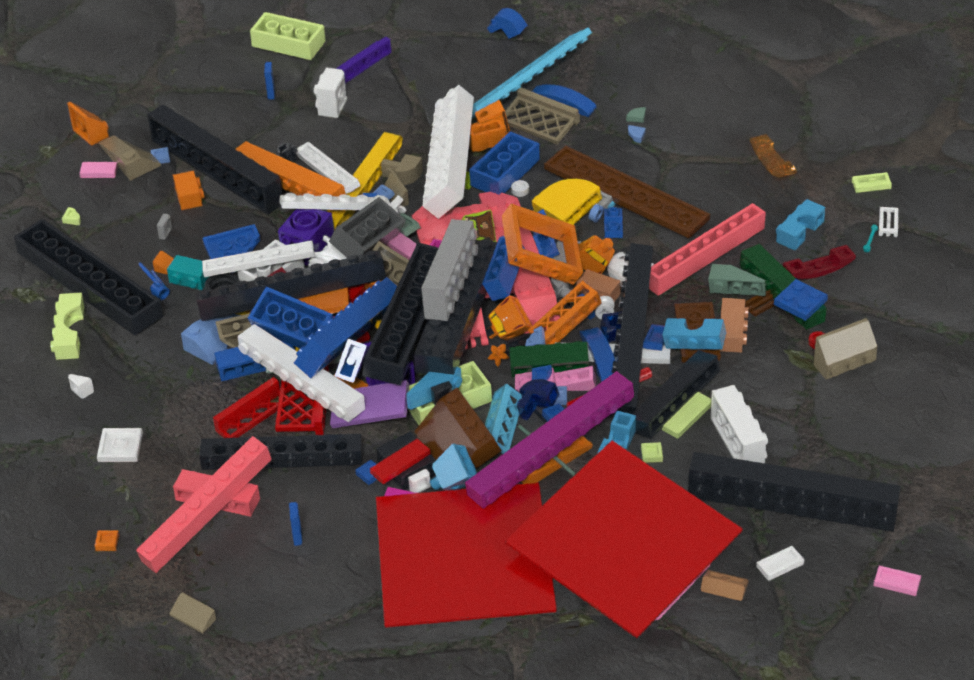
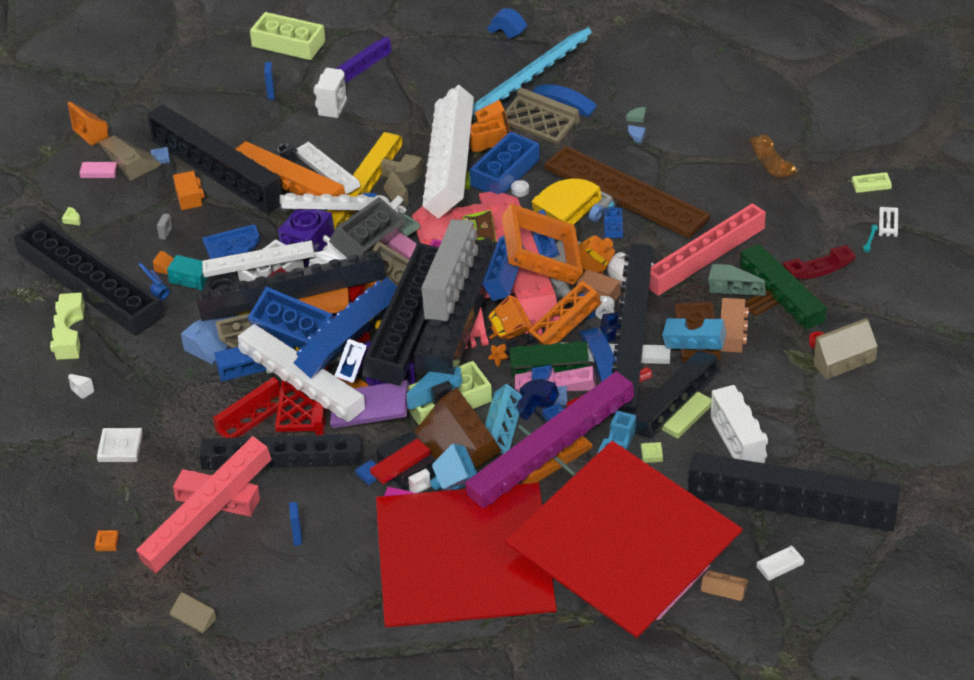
medium blue tile [373,184,395,200] -> none
medium blue tile [525,326,546,346] -> none
blue tile [643,324,665,351] -> none
blue plate [774,279,828,321] -> none
dark azure arch [776,199,825,250] -> none
bright pink tile [874,566,921,596] -> none

